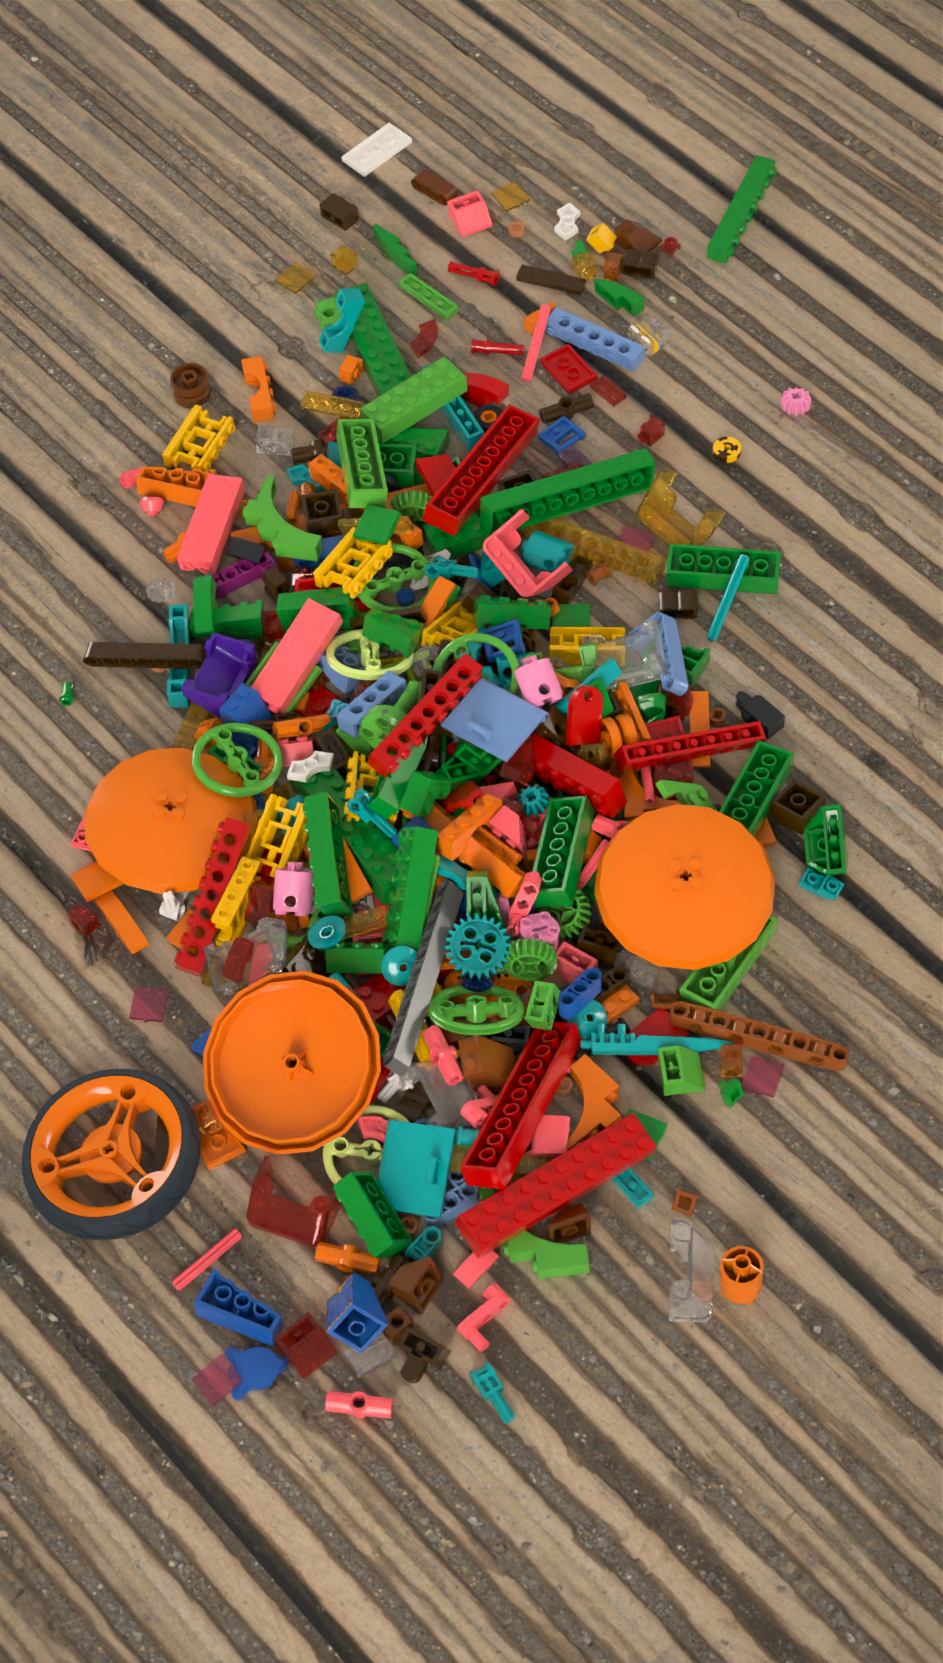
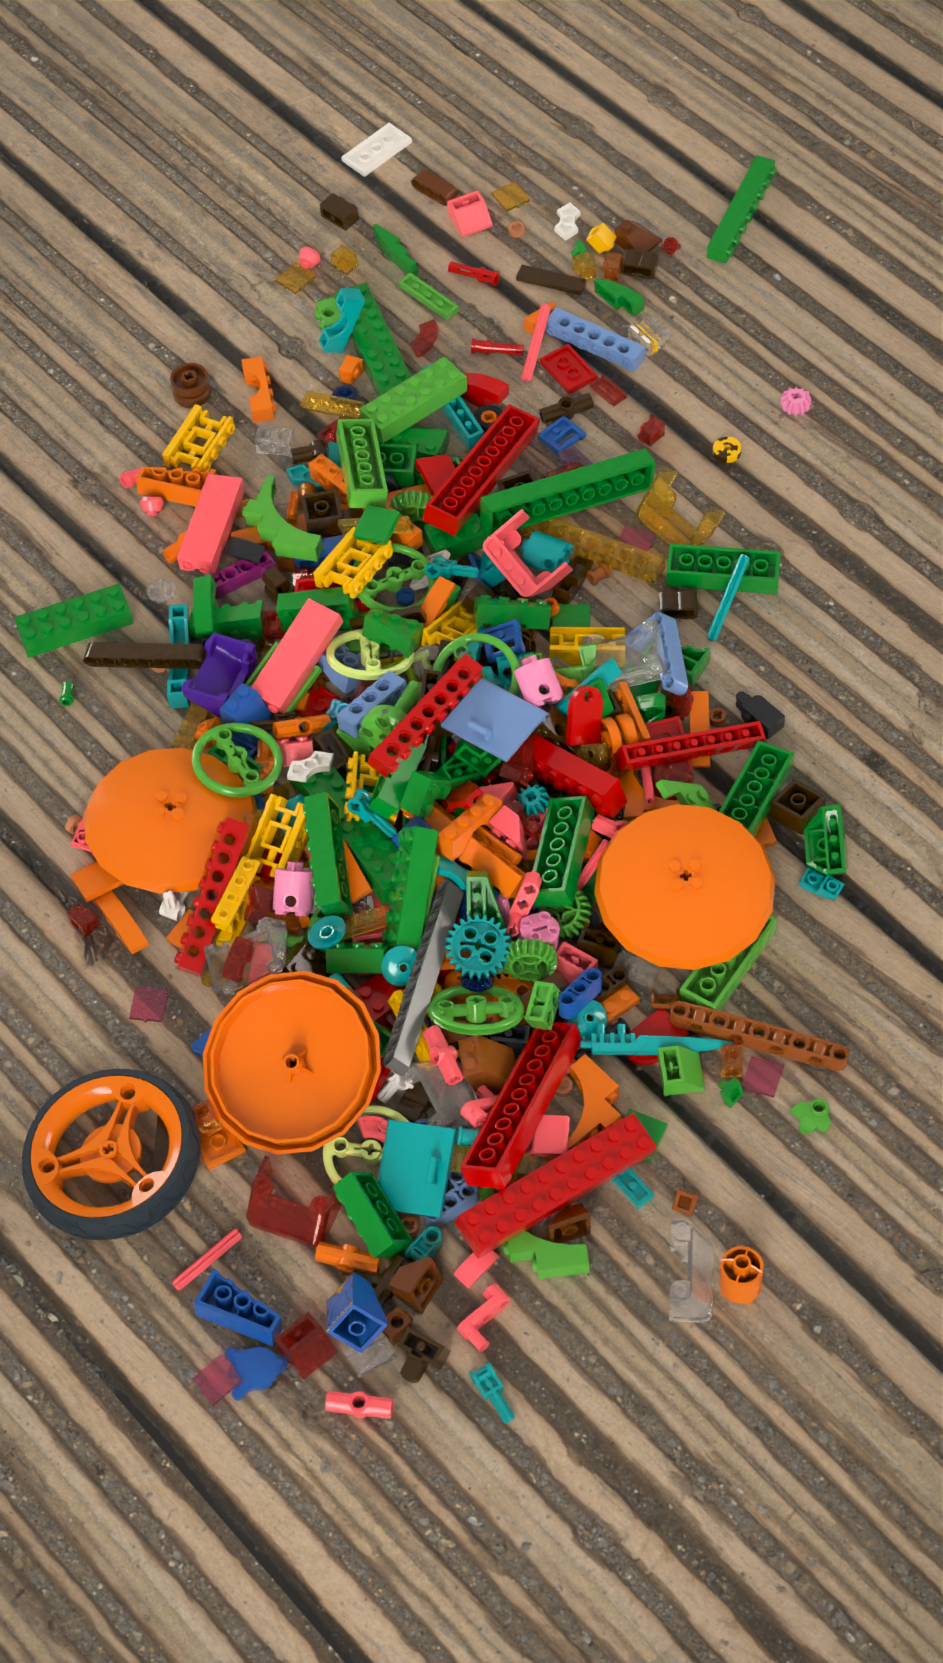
none -> green brick [14,583,134,658]
none -> nougat tile [65,814,83,834]
none -> coral cone [299,247,321,269]
none -> bright green plate [790,1099,831,1134]

